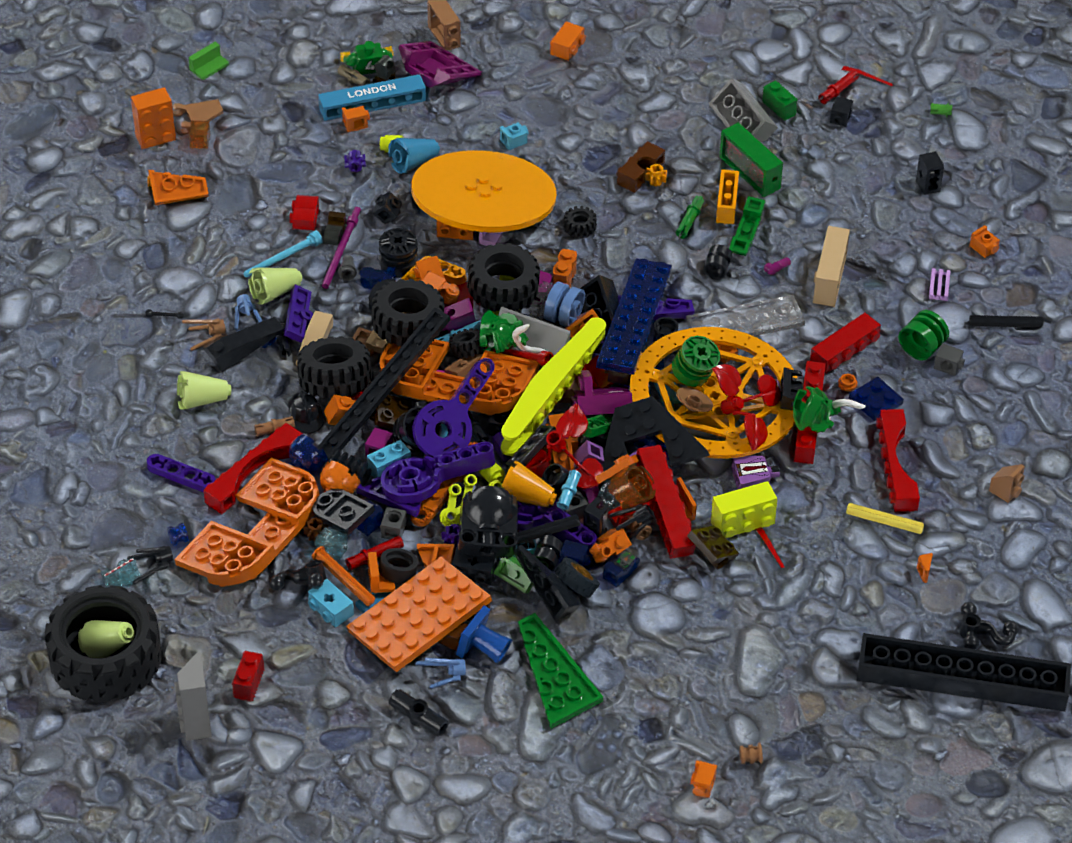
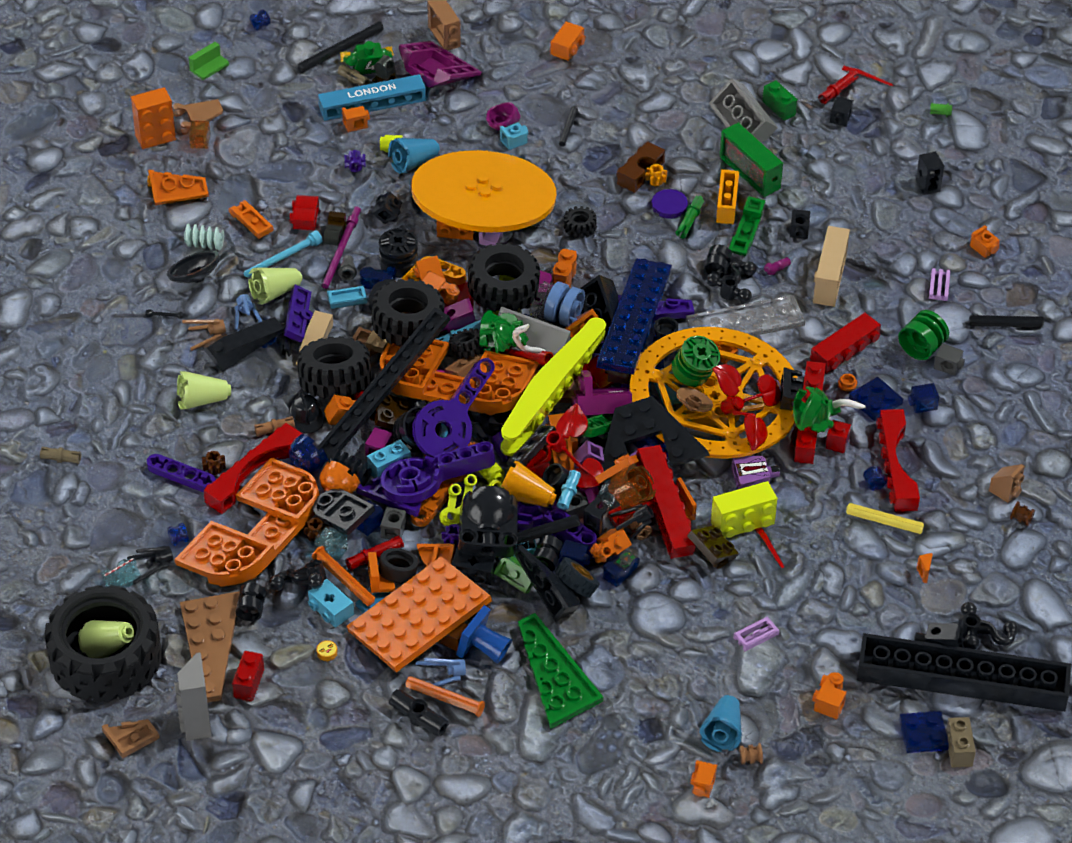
none -> dark tan pin [40,446,82,464]
none -> medium nougat wing [102,719,160,758]
none -> black dish [167,250,220,283]
none -> medium nougat wing [180,591,240,703]
none -> light aqua piece [184,223,224,250]
none -> reddish brown gear [202,451,226,475]
none -> orange plate [229,200,273,239]
none -> black wheel [236,583,266,621]
none -> clear blue wheel [250,9,271,31]
none -> black axle [297,22,384,72]
none -> tile [317,640,338,661]
none -> medium azure tile [327,286,367,309]
none -> orange axle [405,676,485,717]
none -> magenta hair [486,102,521,131]
none -> black bar [559,106,578,147]
none -> dark purple tile [651,189,688,219]
none -> dark azure cone [700,695,742,752]
none -> black piece [706,261,757,303]
none -> lavender tile [733,616,779,652]
none -> black brick [790,209,811,239]
none -> orange brick [812,672,847,719]
none -> red brick [825,420,851,453]
none -> clear blue wheel [863,466,887,491]
none -> clear blue plate [899,711,949,753]
none -> clear blue brick [908,383,940,413]
none -> black torso [914,623,963,648]
none -> dark tan brick [946,717,976,767]
none -> reddish brown bush [1010,501,1035,526]

